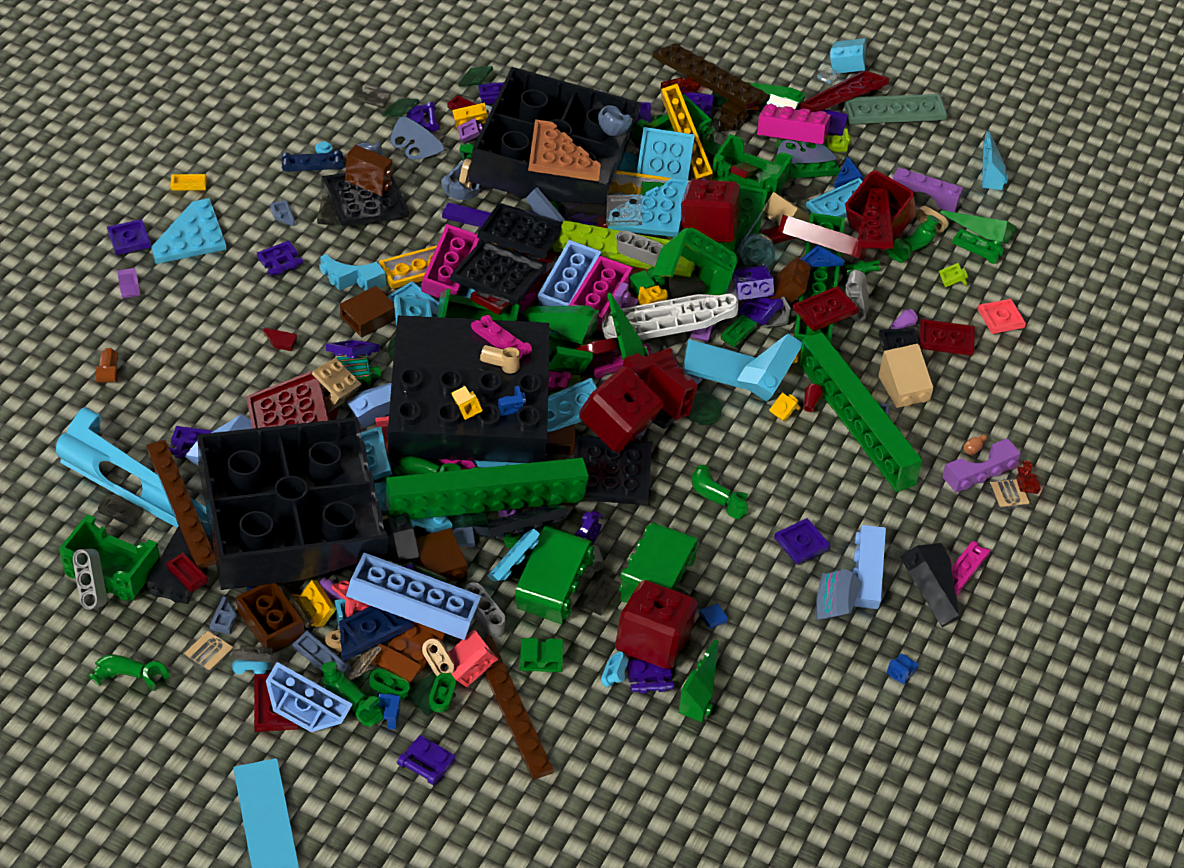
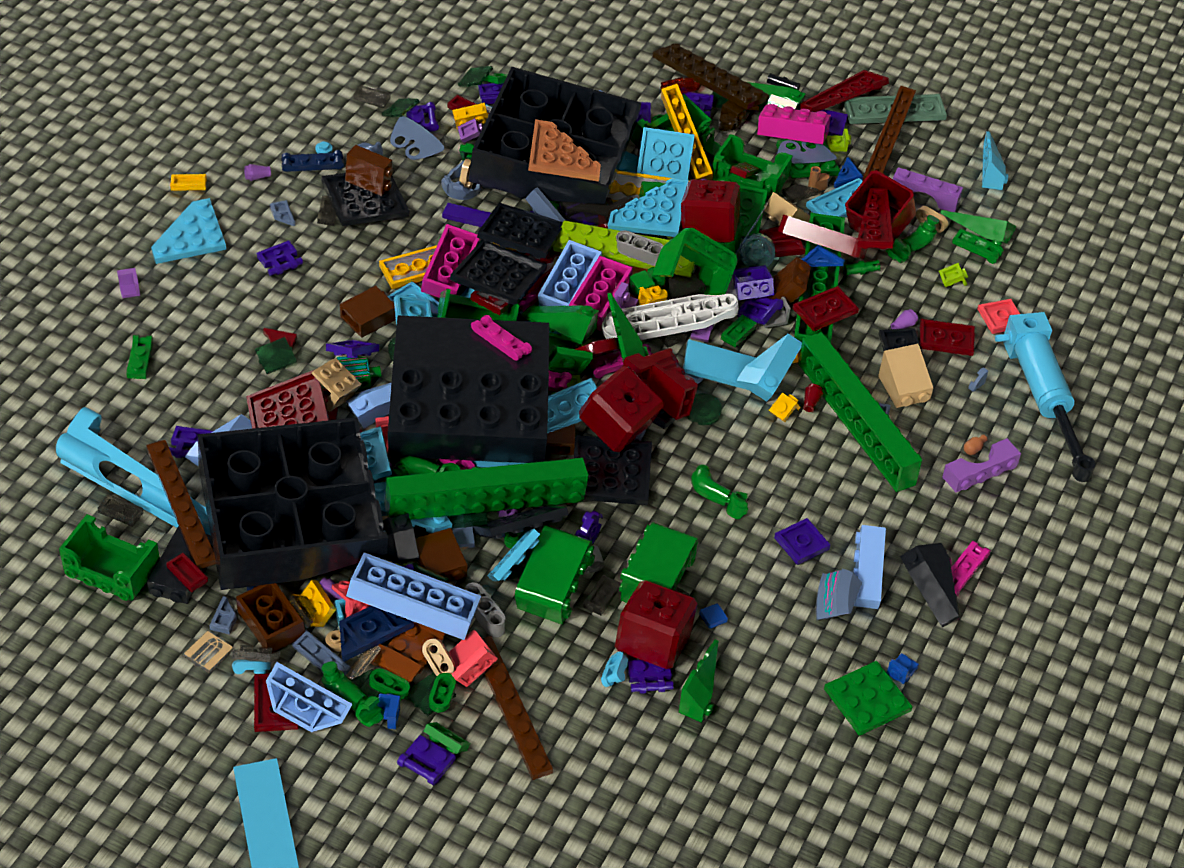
light grey beam [73,549,107,609] -> none
green piece [88,654,170,692] -> none
dark orange piece [96,348,118,383] -> none
dark purple plate [107,219,151,255] -> none
medium azure arch [319,254,386,291] -> none
yellow brick [451,386,483,420] -> none
tan piece [480,345,519,373] -> none
blue bracket [498,386,526,416] -> none
green brick [520,637,563,672] -> none
sand blue piece [598,106,633,136] -> none
clear tile [606,194,643,226] -> none
clear tile [817,67,840,85] -> none
medium azure slope [830,38,866,74] -> none
light grey beam [846,270,870,322] -> none
piece [989,478,1030,510] -> none
clear red plate [1016,460,1041,494] -> none
none -> green plate [126,335,153,379]
none -> medium lavender cone [244,164,271,181]
none -> clear green piece [255,337,297,374]
none -> green plate [423,722,471,754]
none -> green tile [480,73,508,84]
none -> dark red tile [766,238,805,258]
none -> black pin [767,73,801,90]
none -> medium nougat piece [808,166,829,192]
none -> green plate [824,660,913,736]
none -> reddish brown plate [863,85,916,180]
none -> sand blue tile [968,367,988,392]
none -> medium azure piece [995,312,1096,482]

